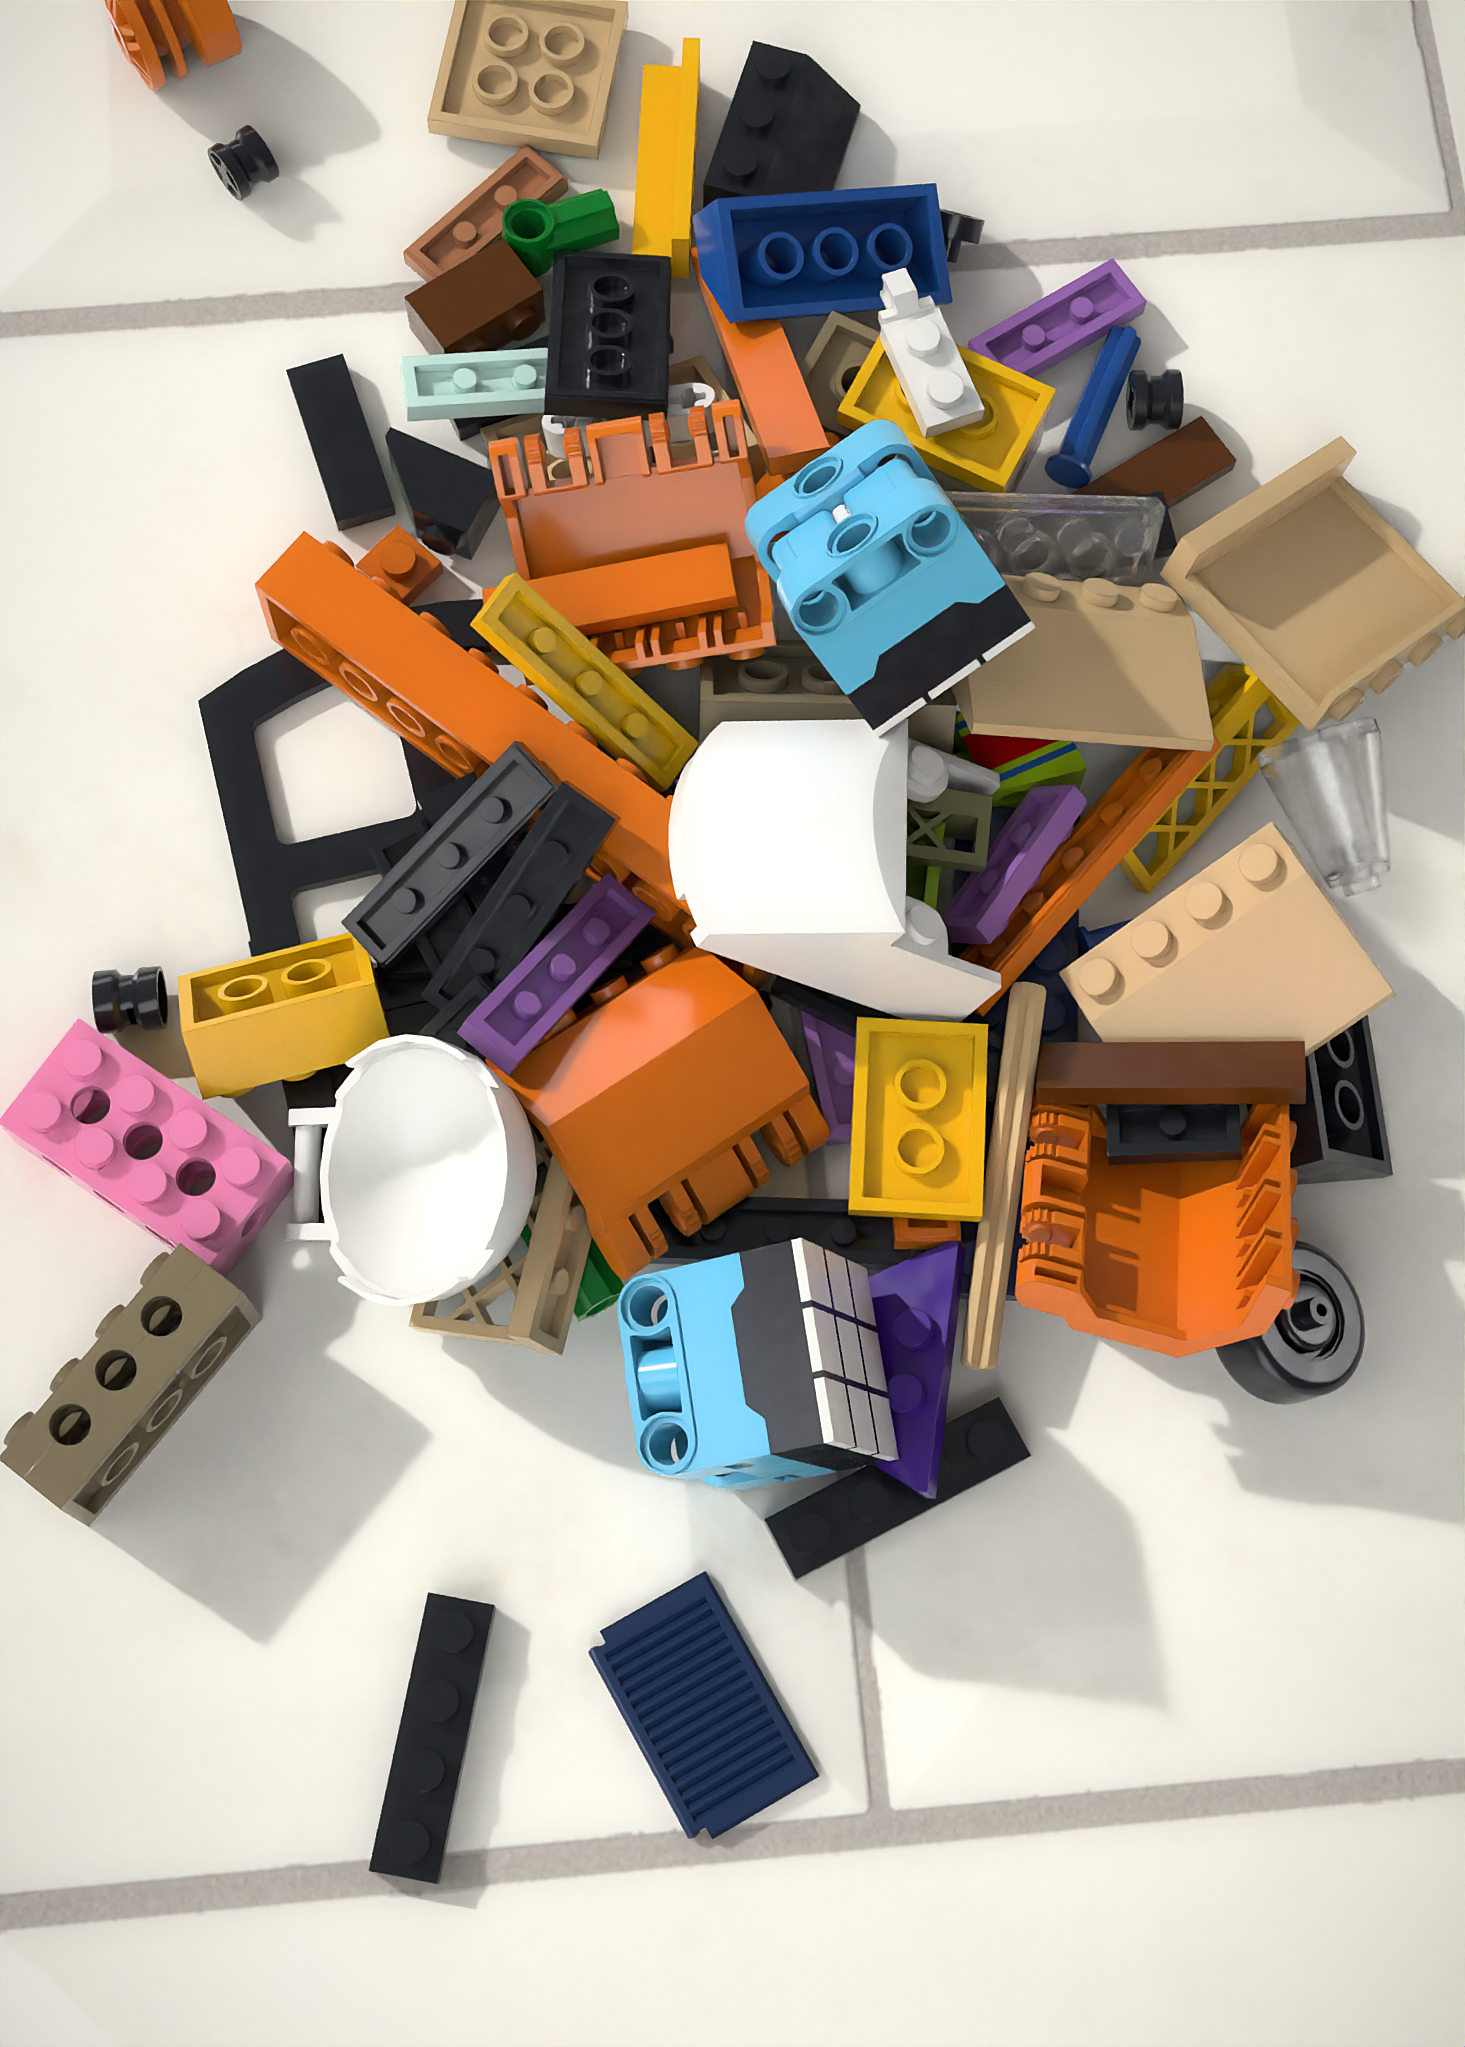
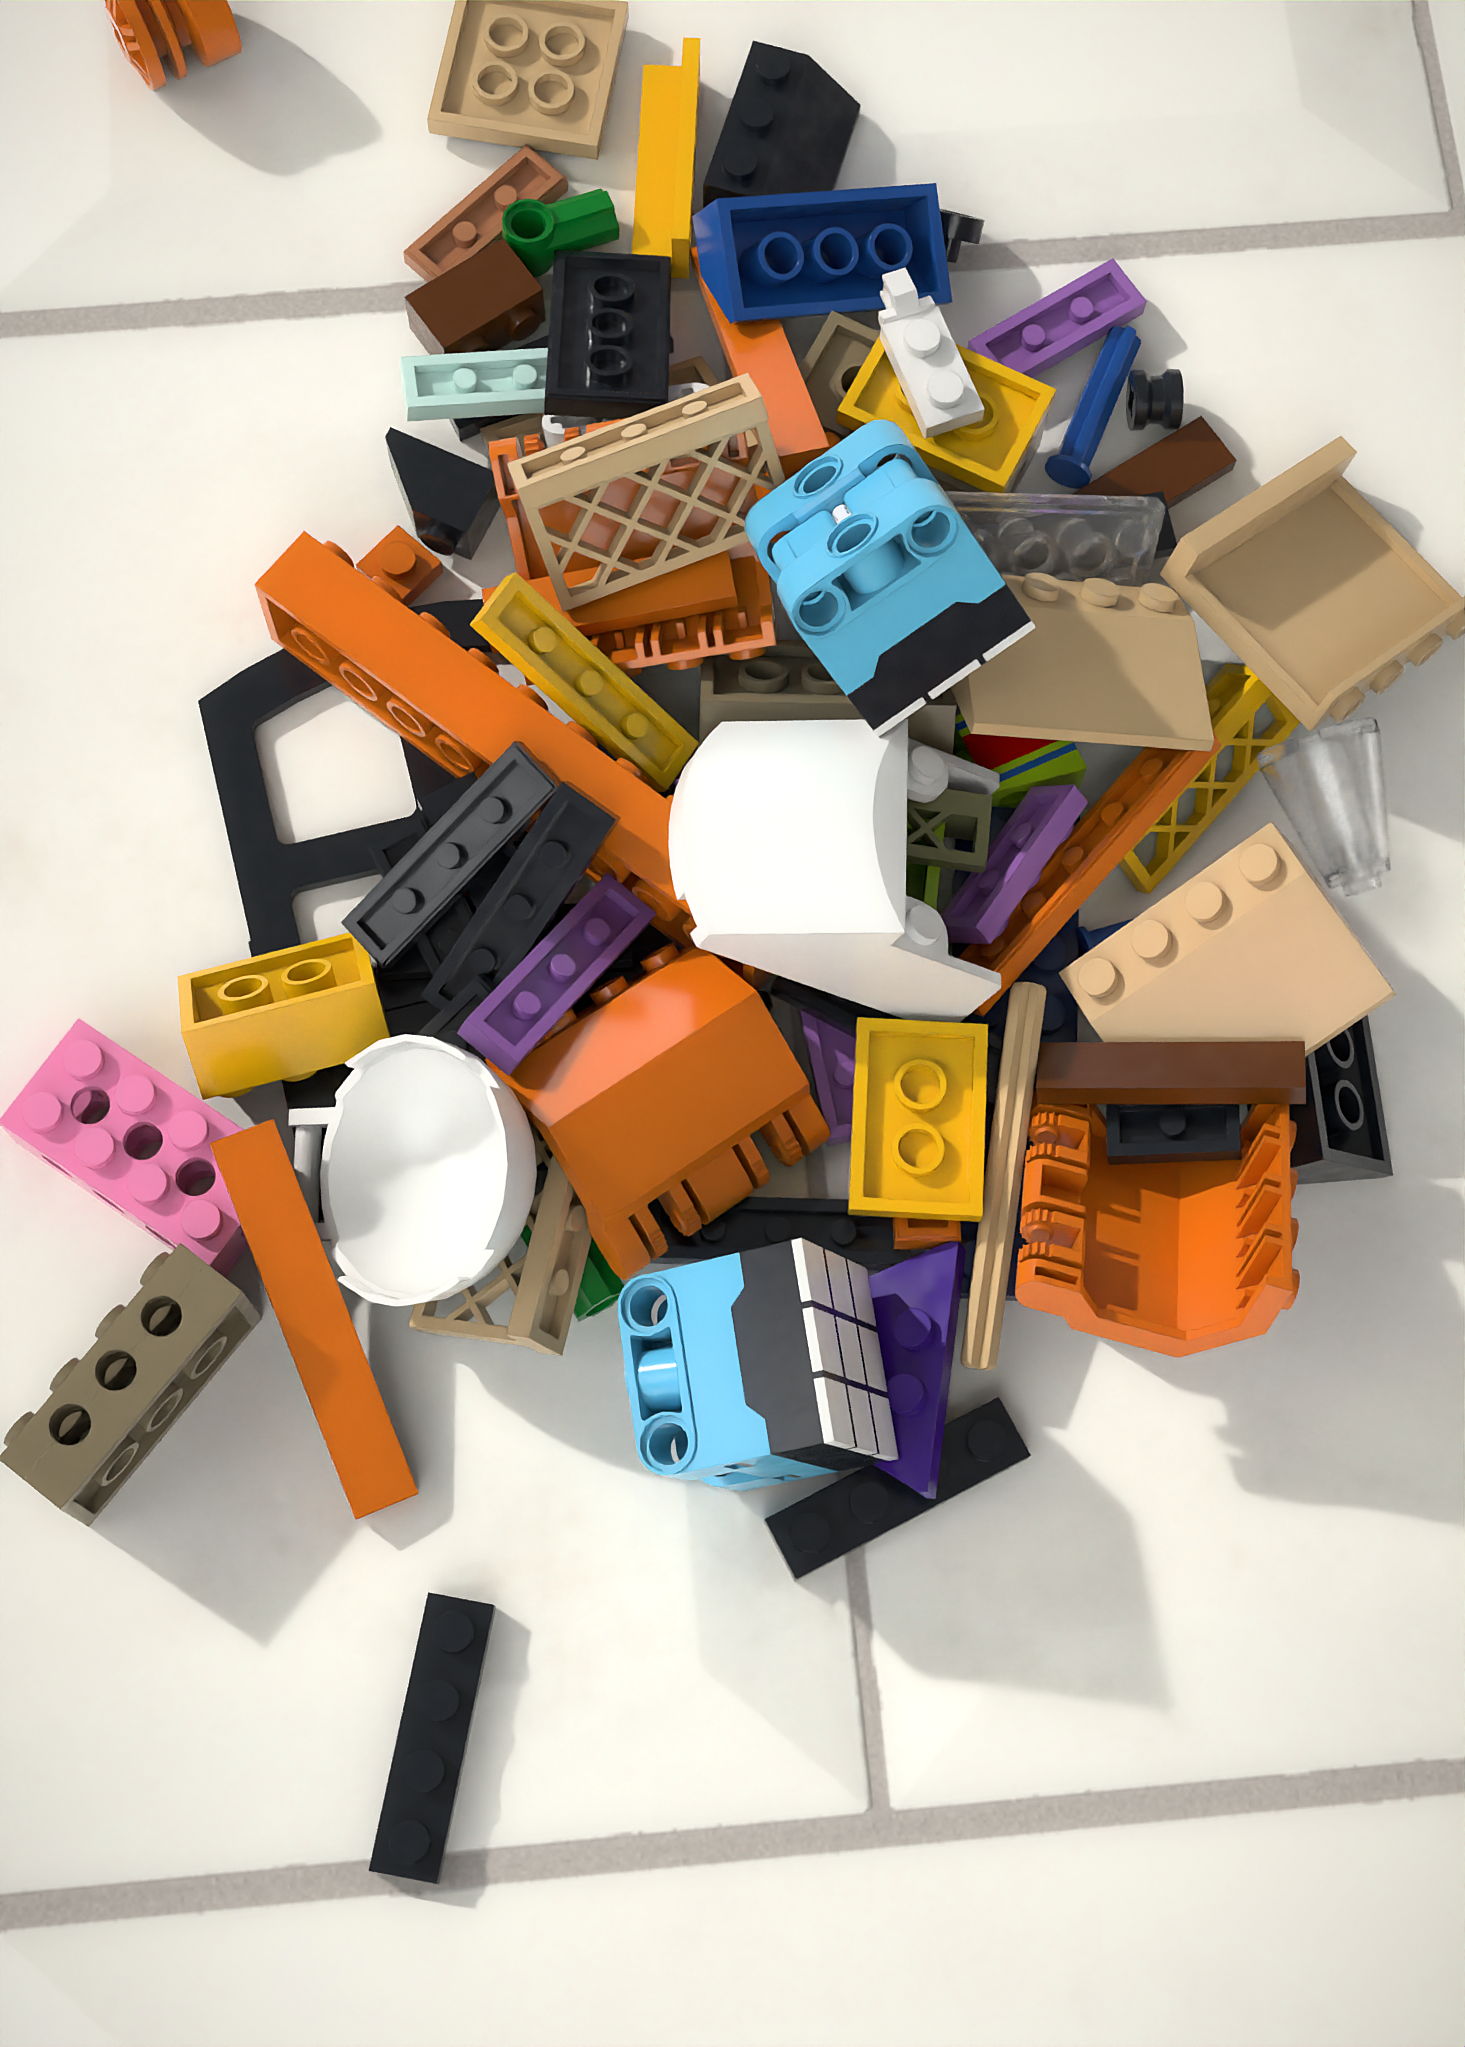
black wheel [92,966,168,1034] -> none
black wheel [207,125,280,201] -> none
black tile [286,354,396,531] -> none
dark blue window [588,1571,819,1839] -> none
black wheel [1215,1240,1365,1405] -> none
none -> orange tile [209,1119,419,1520]
none -> tan fence [507,373,786,612]

